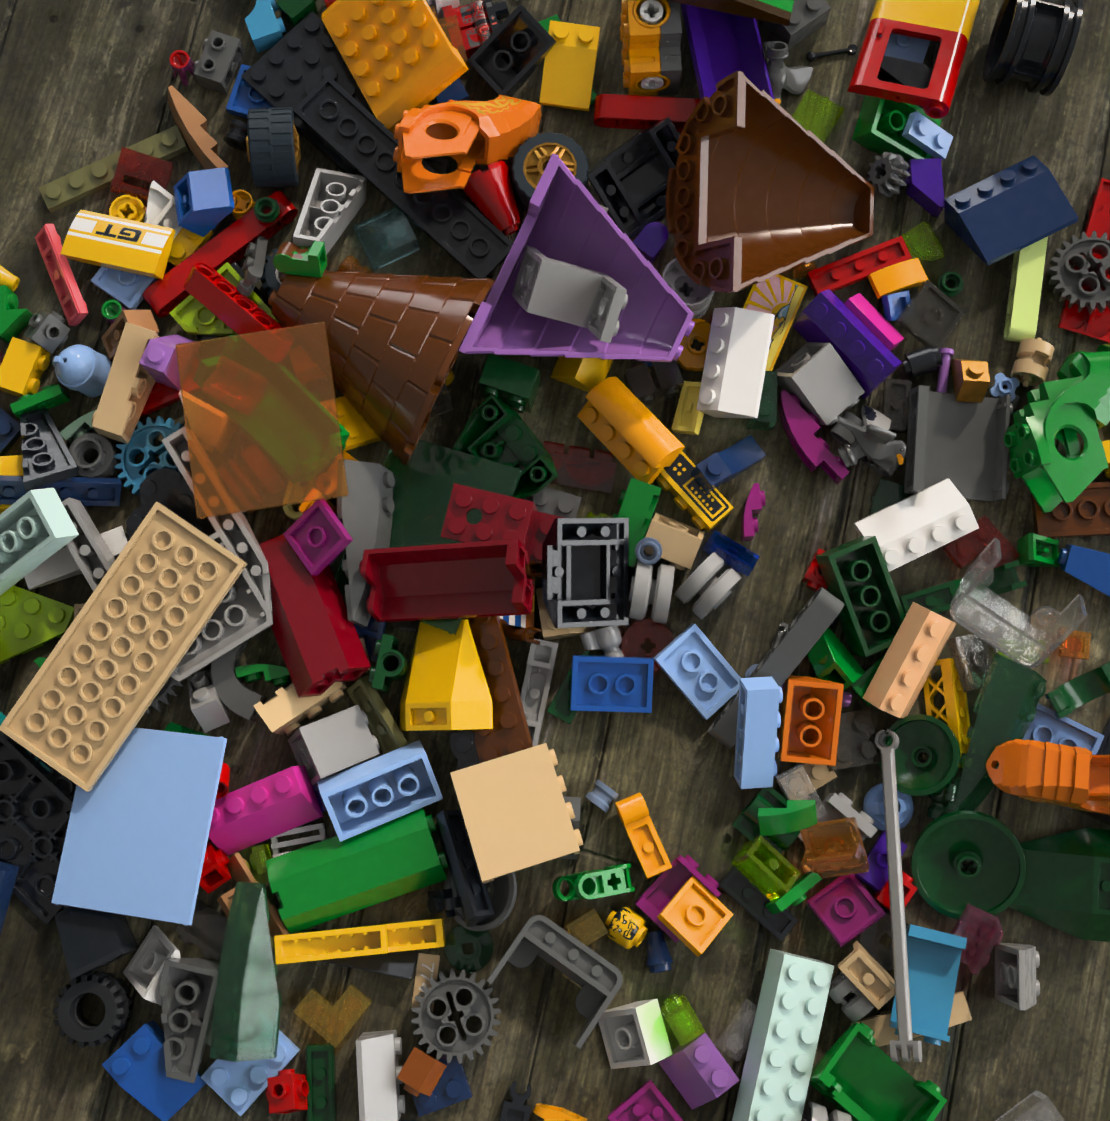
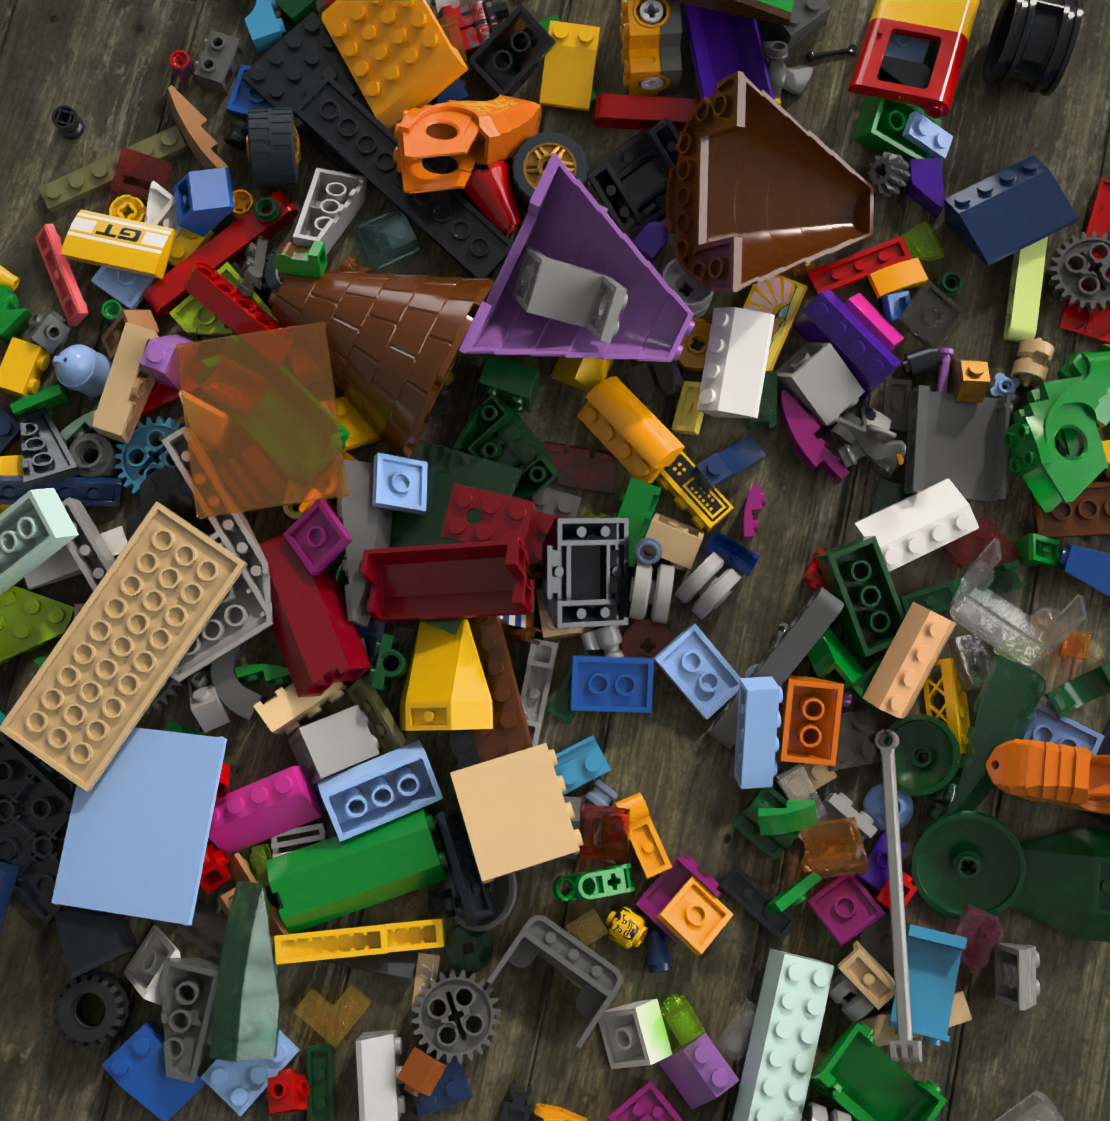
clear neon green brick [731,835,801,901] -> none
clear neon green piece [792,89,844,143] -> none
none -> black wheel [51,105,85,140]
none -> light blue plate [372,453,428,515]
none -> dark azure plate [554,735,611,795]
none -> clear red plate [580,804,630,862]

